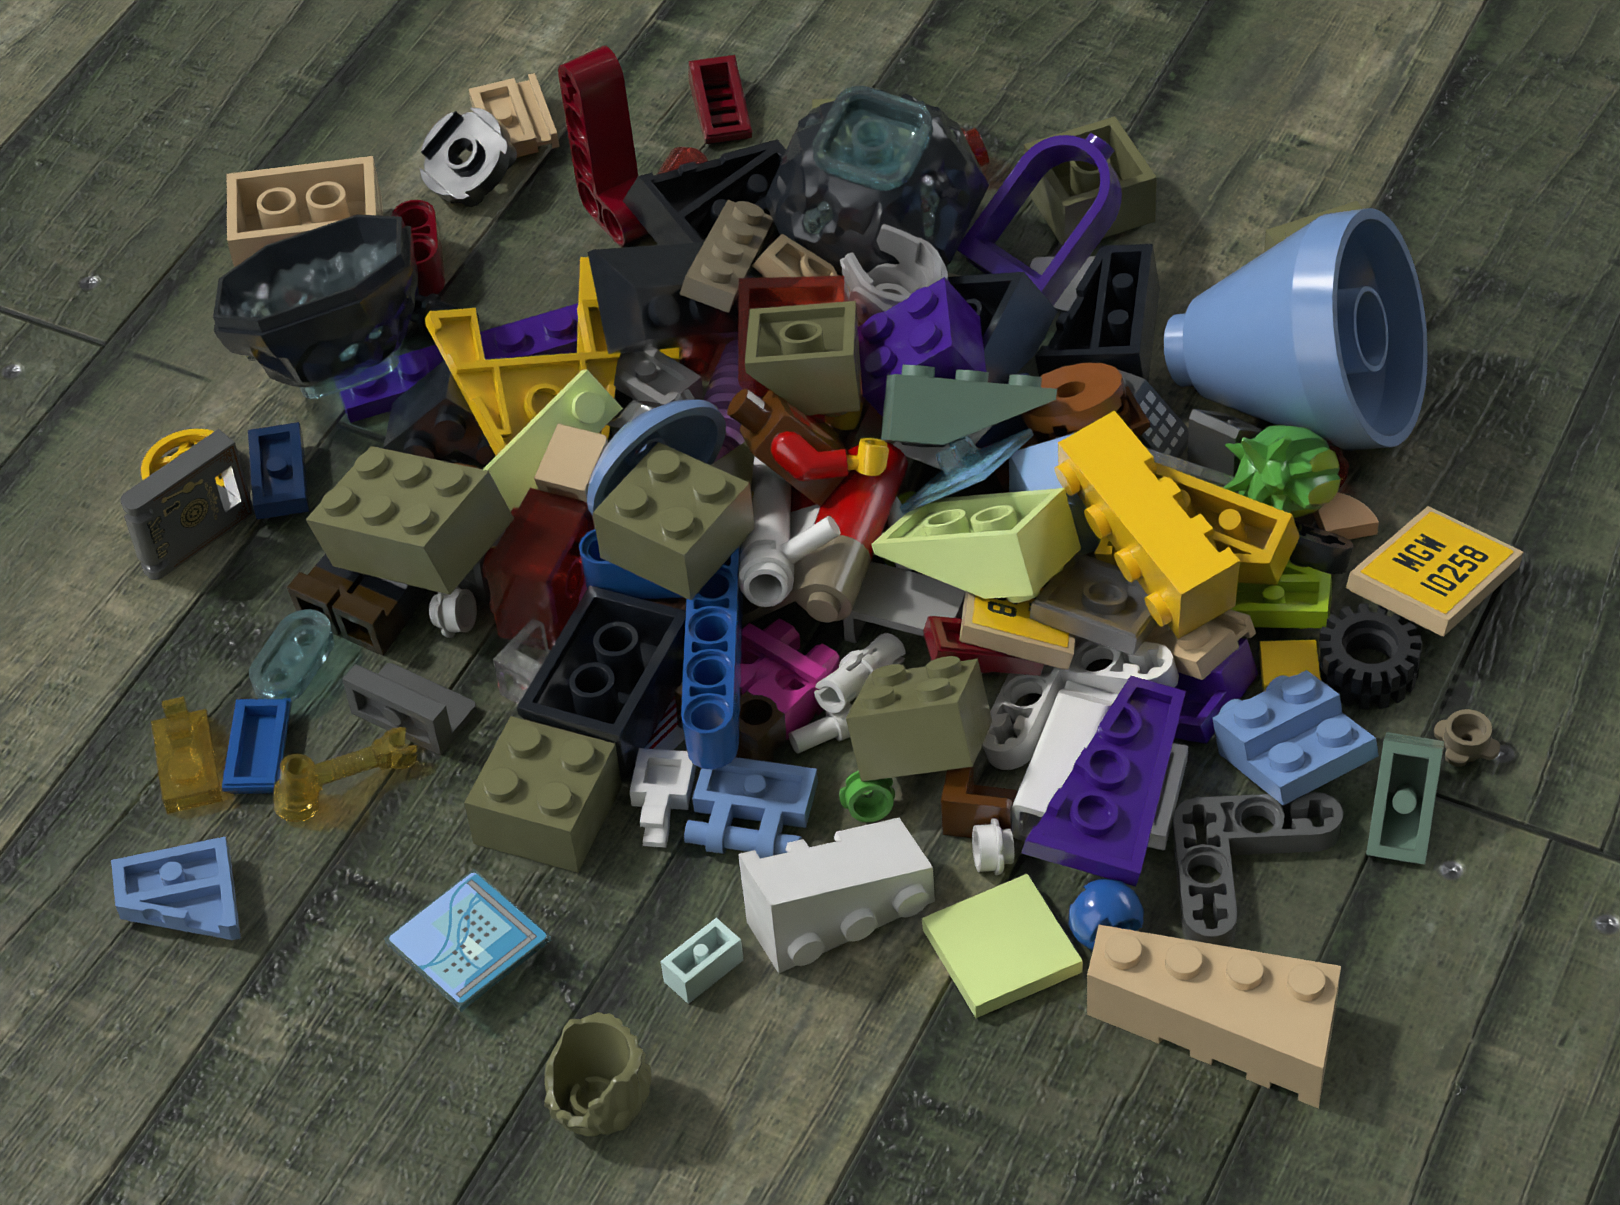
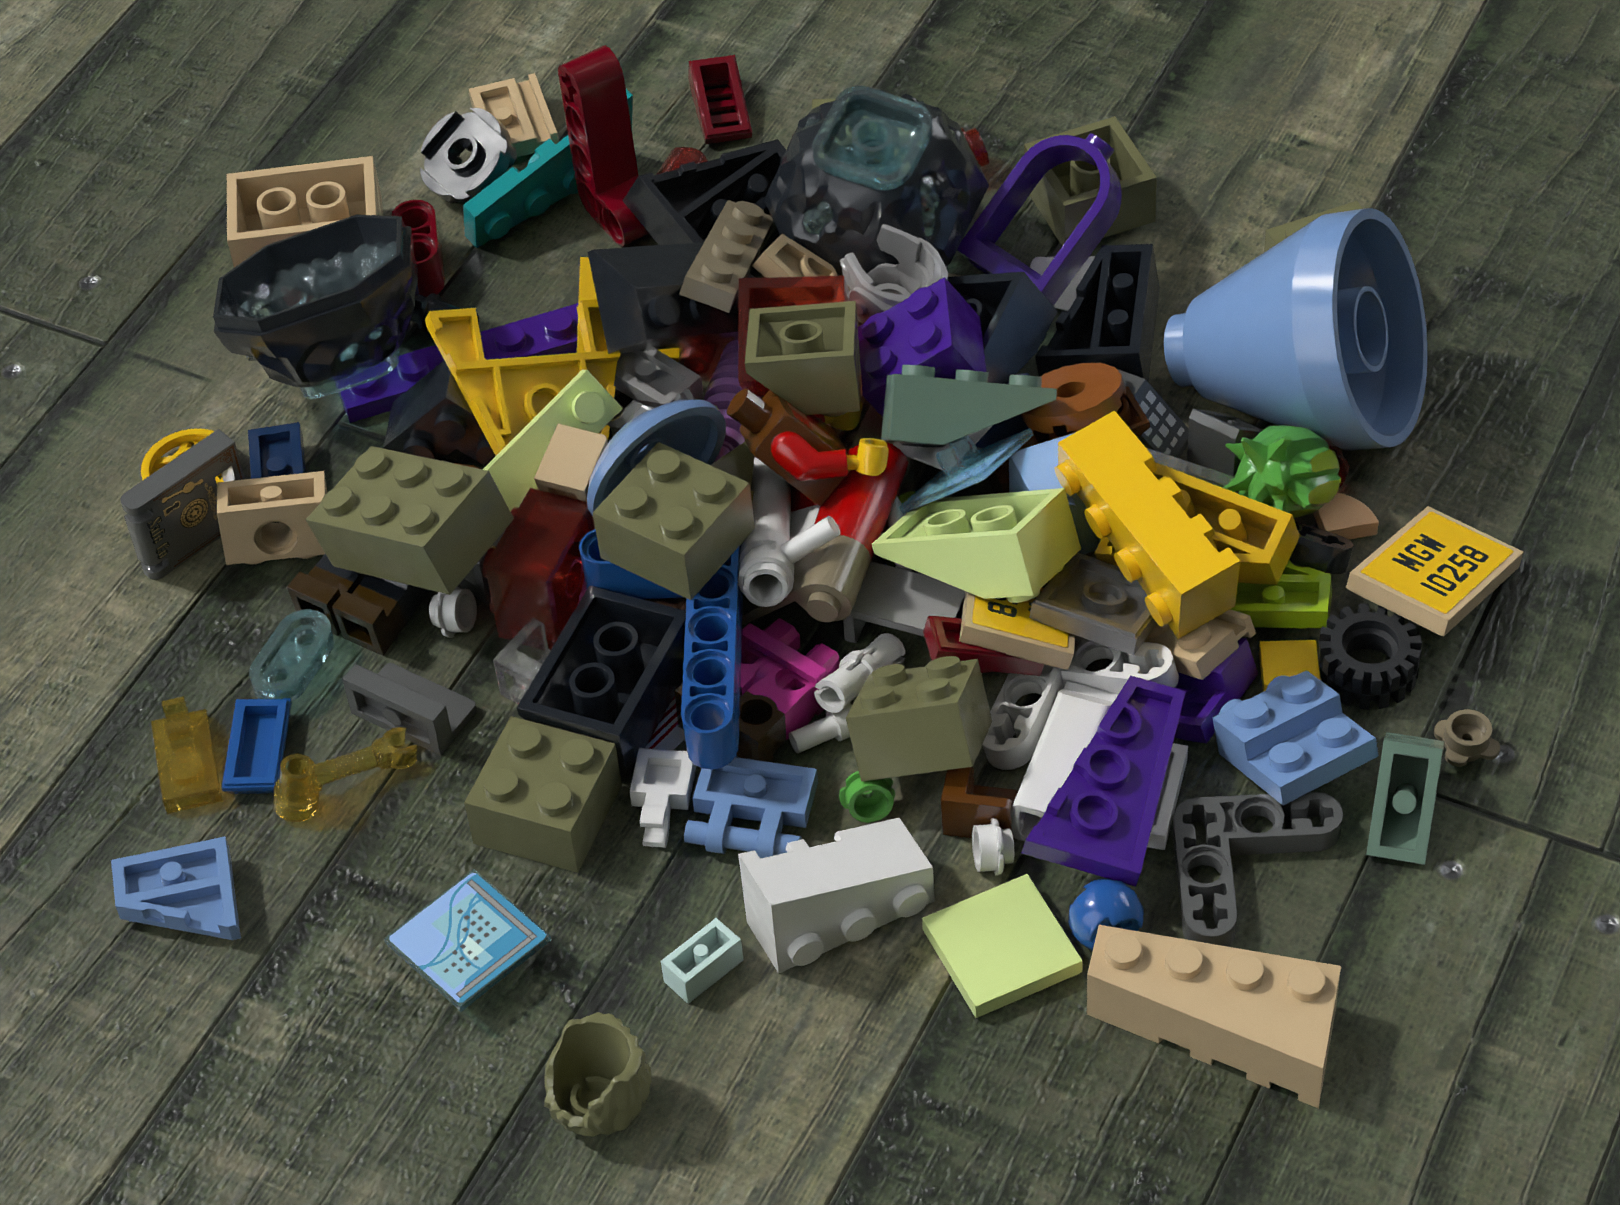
none -> tan brick [217,471,327,565]
none -> teal wing [463,89,633,248]

